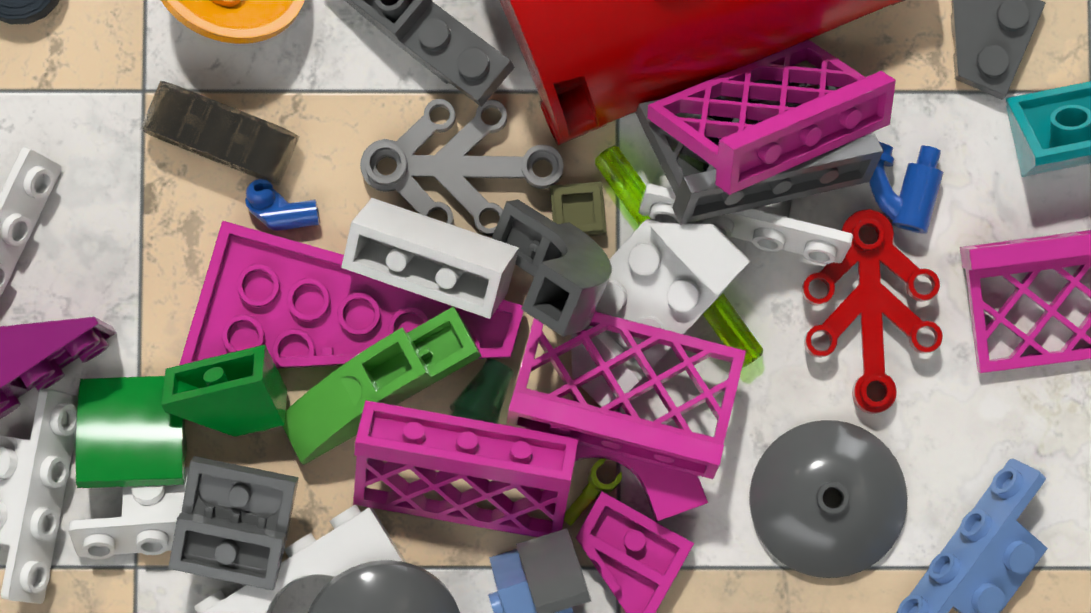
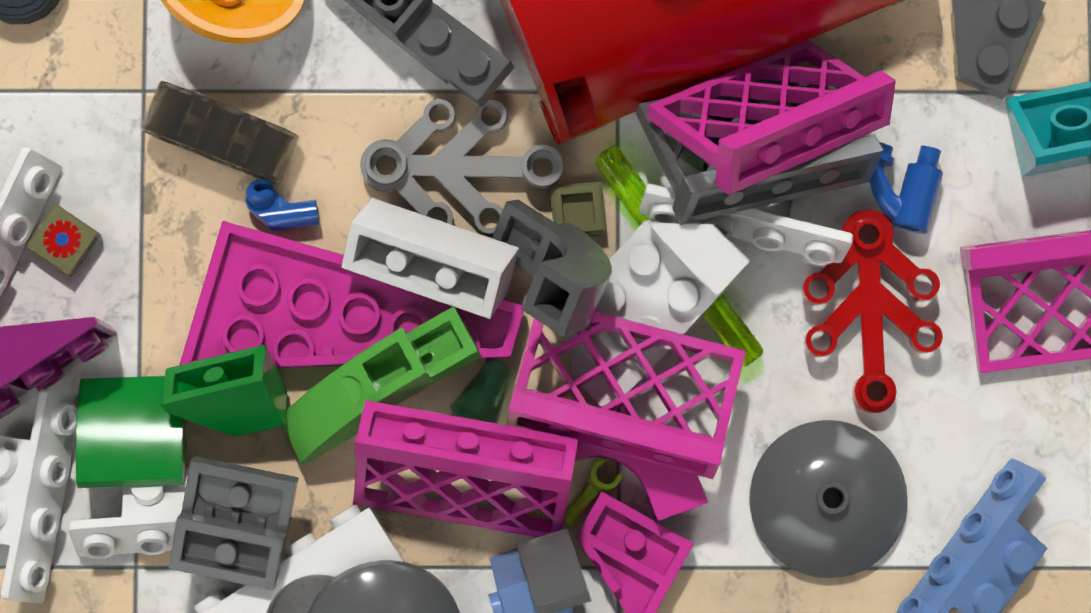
none -> olive tile [26,204,101,277]

